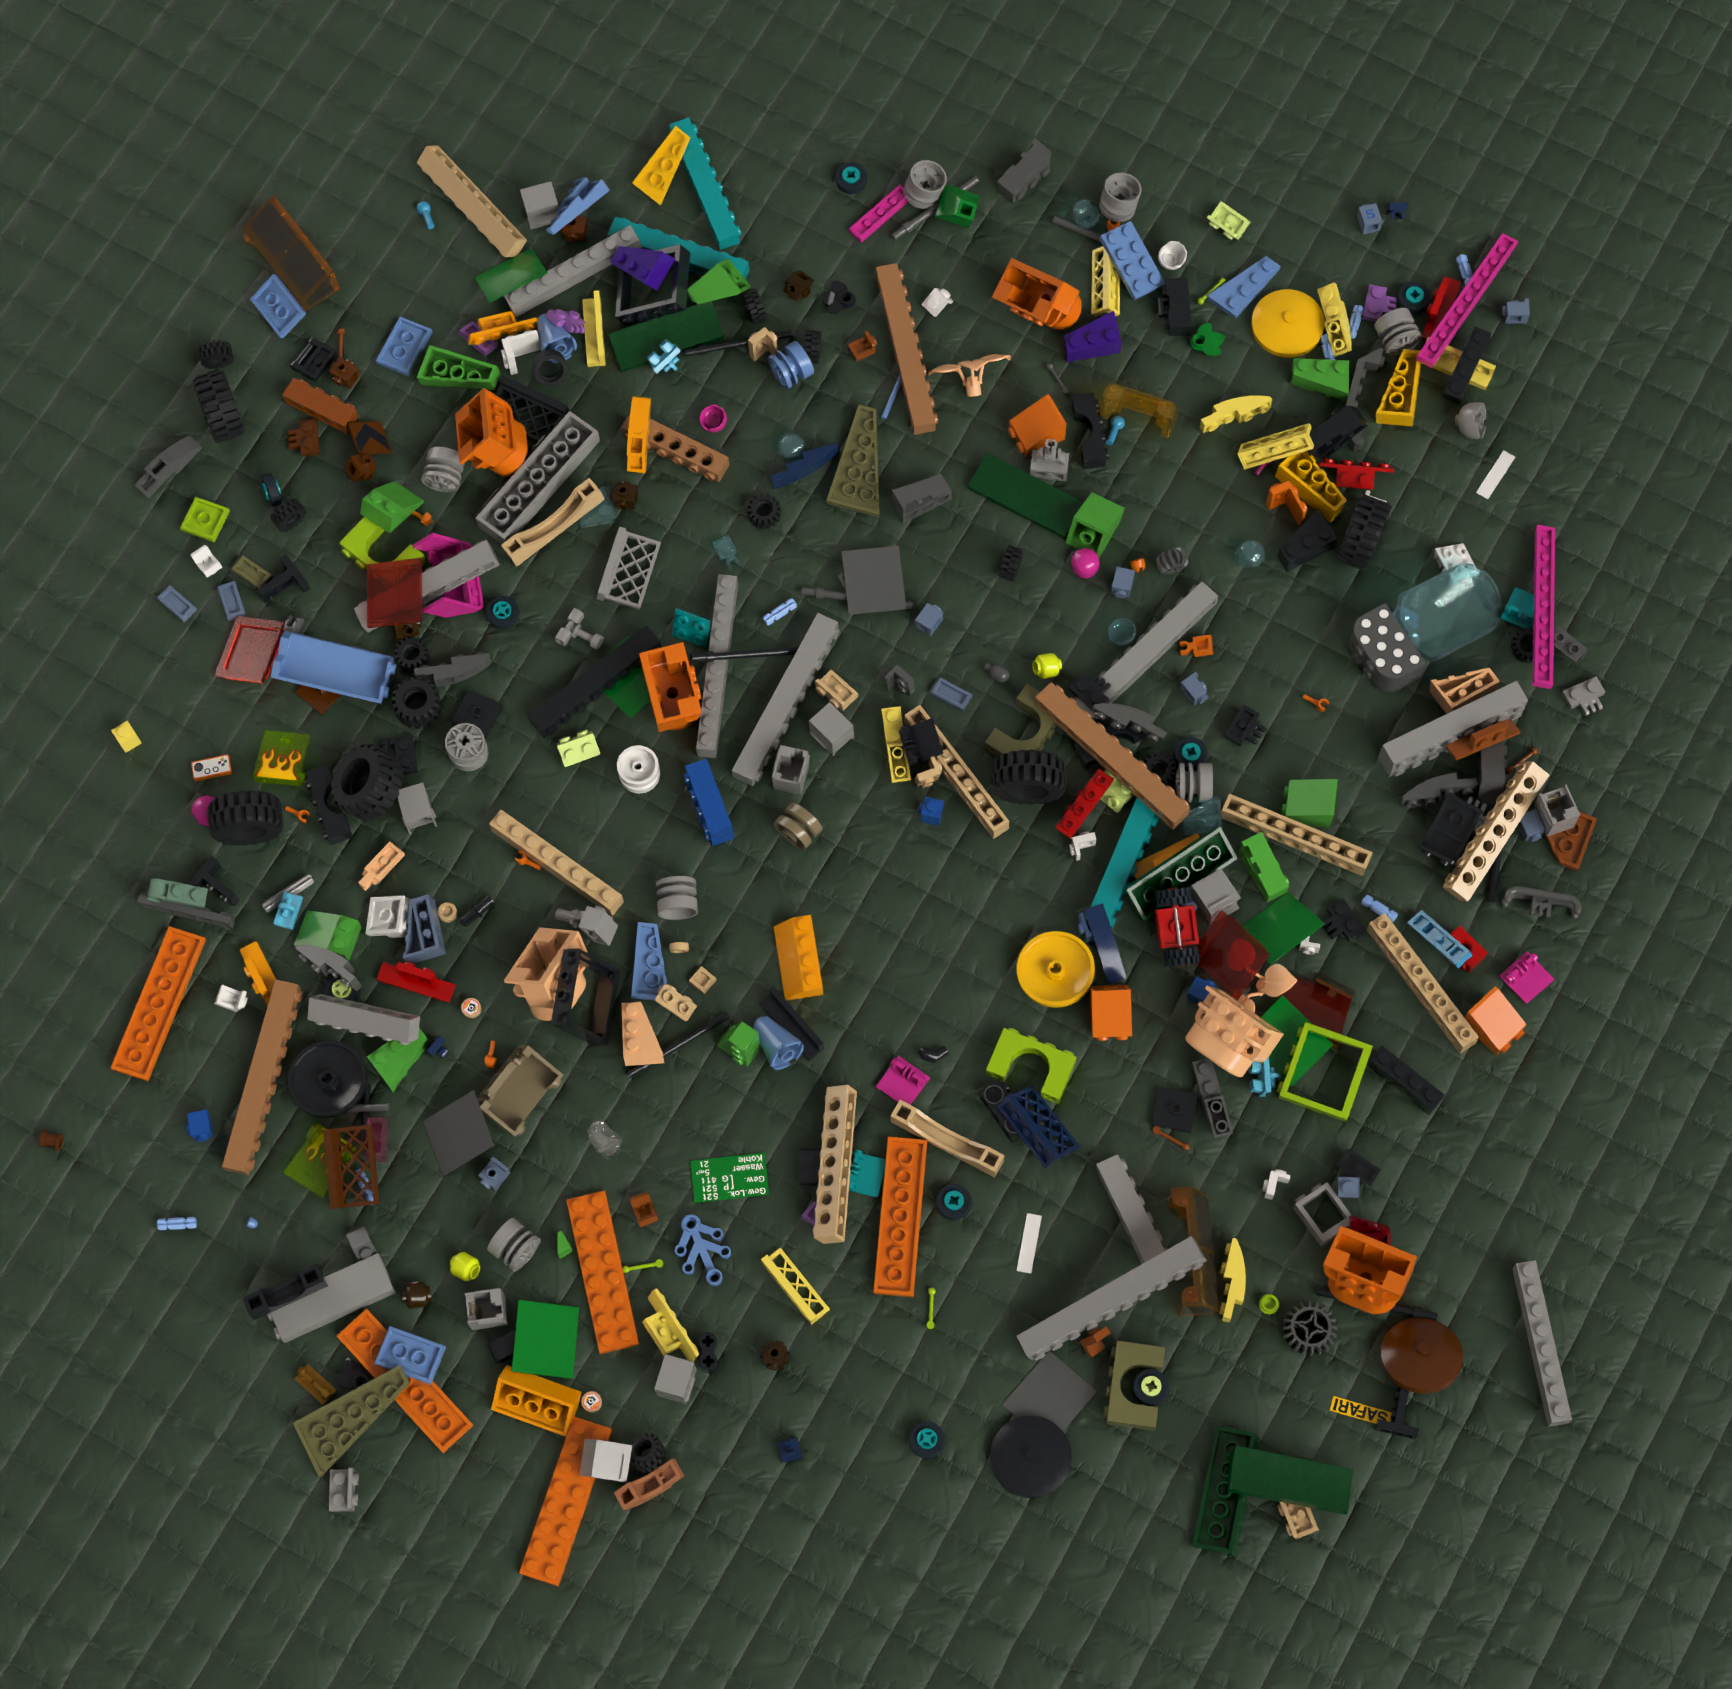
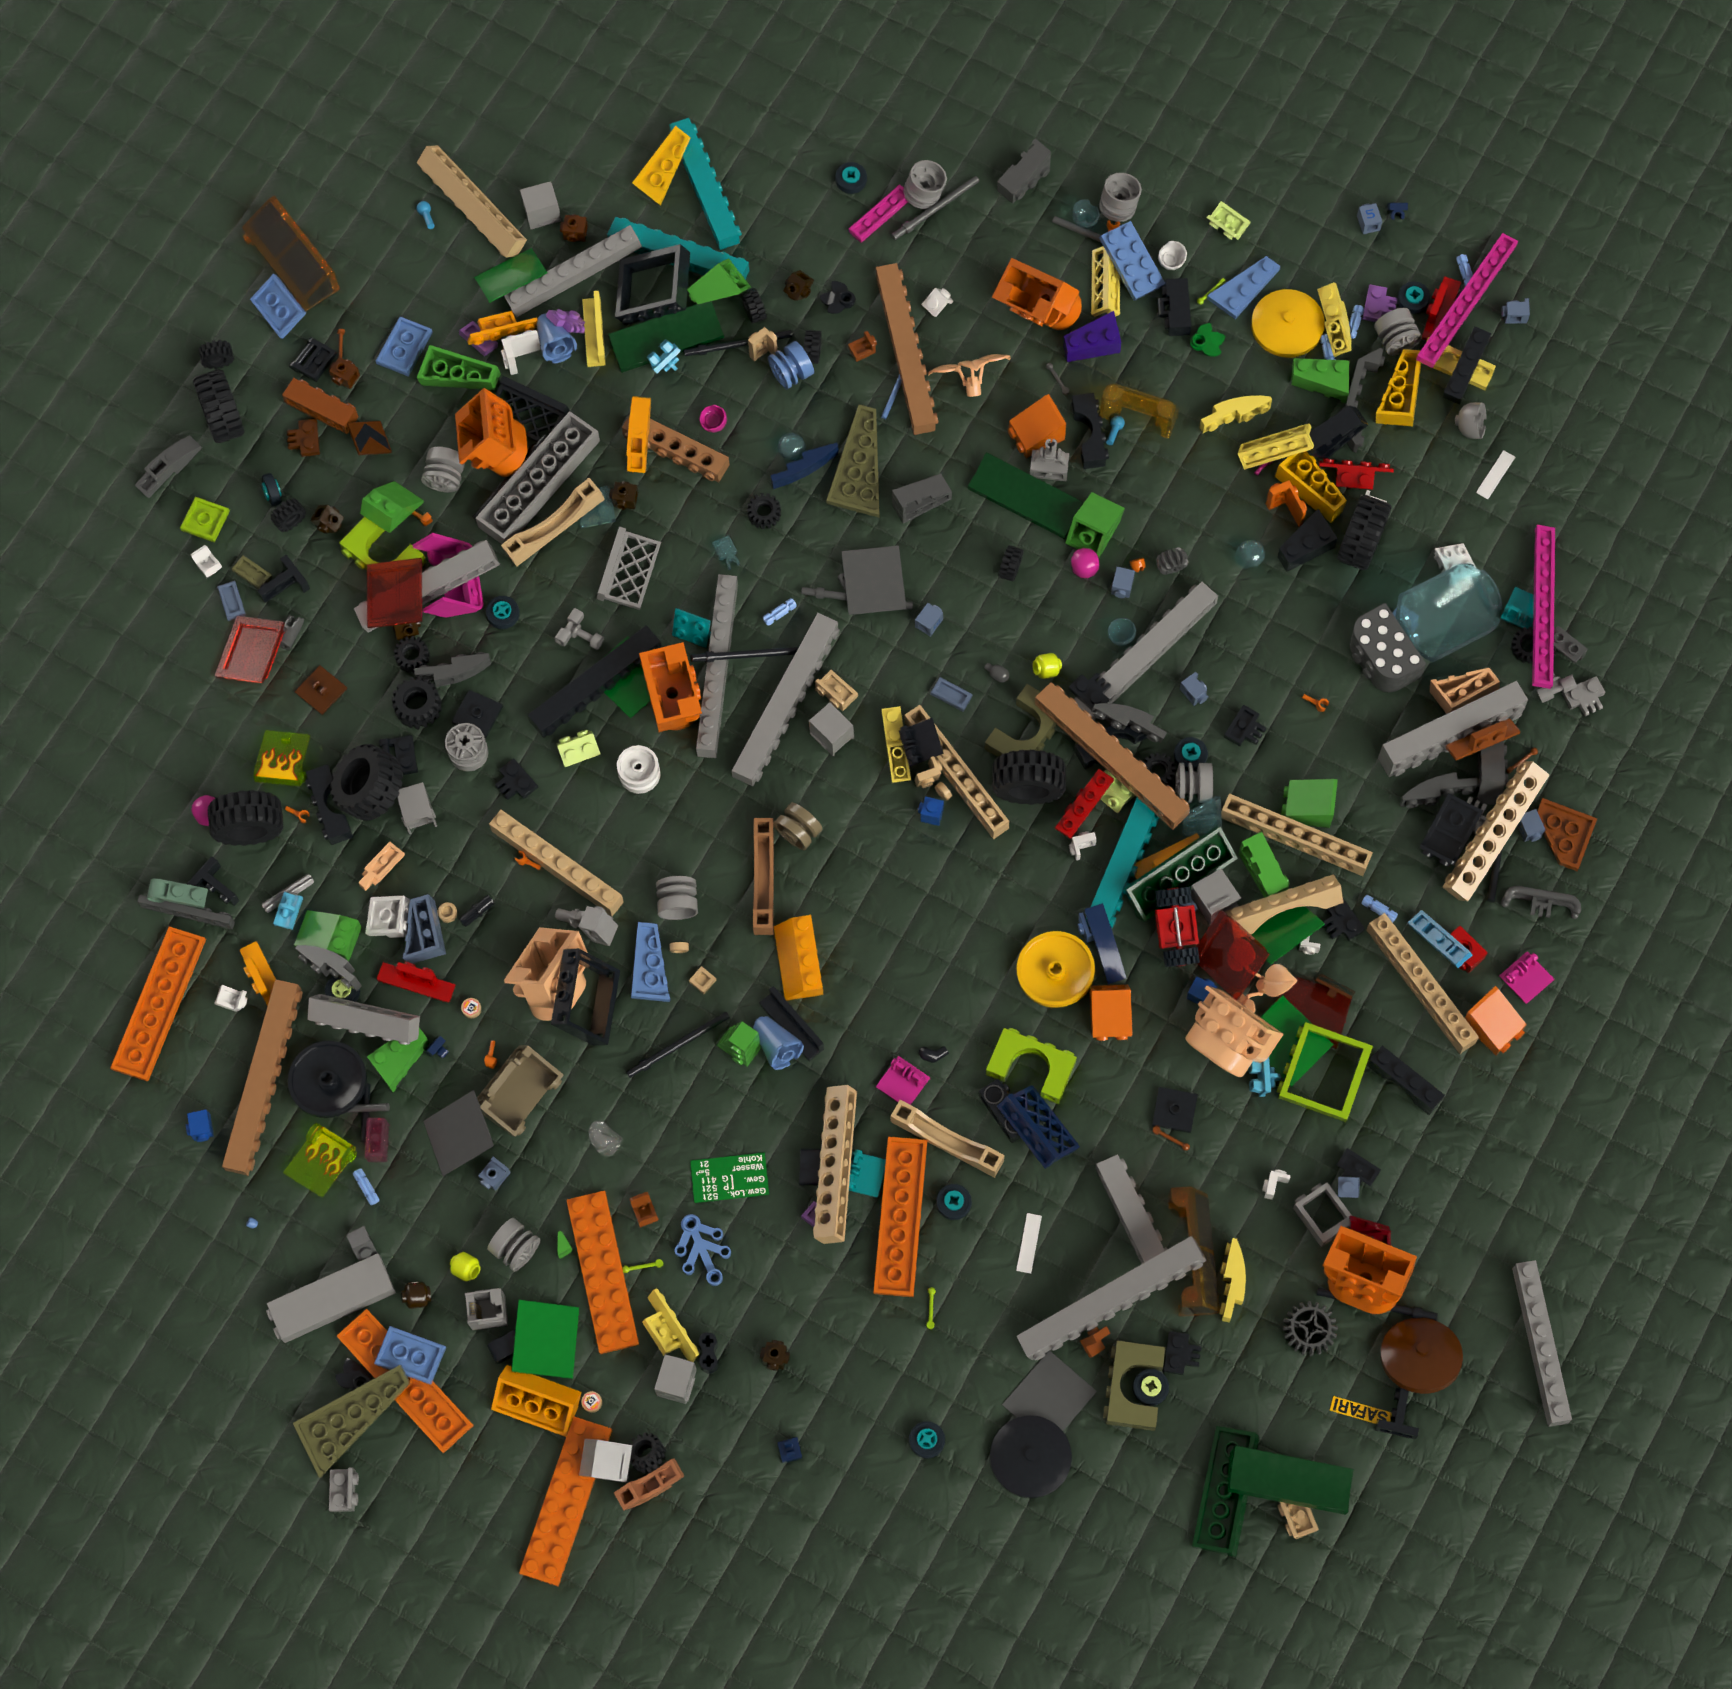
reddish brown bush [39,1129,64,1151] -> none
light yellow brick [111,720,142,753] -> none
sand blue tile [157,585,197,623] -> none
light blue axle [157,1217,197,1230] -> none
tile [191,754,232,782] -> none
black arch [242,1263,328,1320] -> none
medium blue cylinder [271,631,397,704] -> none
pearl gold hinge [294,1364,337,1405] -> none
reddish brown fence [323,1125,380,1209] -> none
reddish brown brick [344,453,377,482] -> none
black tyre [532,349,568,386] -> none
medium blue wedge [546,177,610,235] -> none
dark purple wedge [610,246,675,290] -> none
light nougat wedge [622,1002,664,1066] -> none
tan bracket [655,984,697,1022] -> none
blue brick [683,758,734,846] -> none
light yellow fence [761,1248,830,1325] -> none
light grey piece [772,745,810,795] -> none
dark grey bracket [884,665,915,696] -> none
green slope [935,184,979,229] -> none
orange plate [1180,635,1213,657] -> none
dark grey slope [1191,1058,1233,1138] -> none
lime plate [1259,1294,1279,1315] -> none
light grey piece [1534,785,1580,837] -> none
none -> dark brown brick [310,505,344,534]
none -> black hinge [495,758,538,800]
none -> medium nougat arch [753,818,774,935]
none -> tan tile [935,782,952,801]
none -> black hinge [1163,1331,1202,1375]
none -> tan arch [1225,874,1343,940]
none -> light grey bar [1537,672,1577,703]

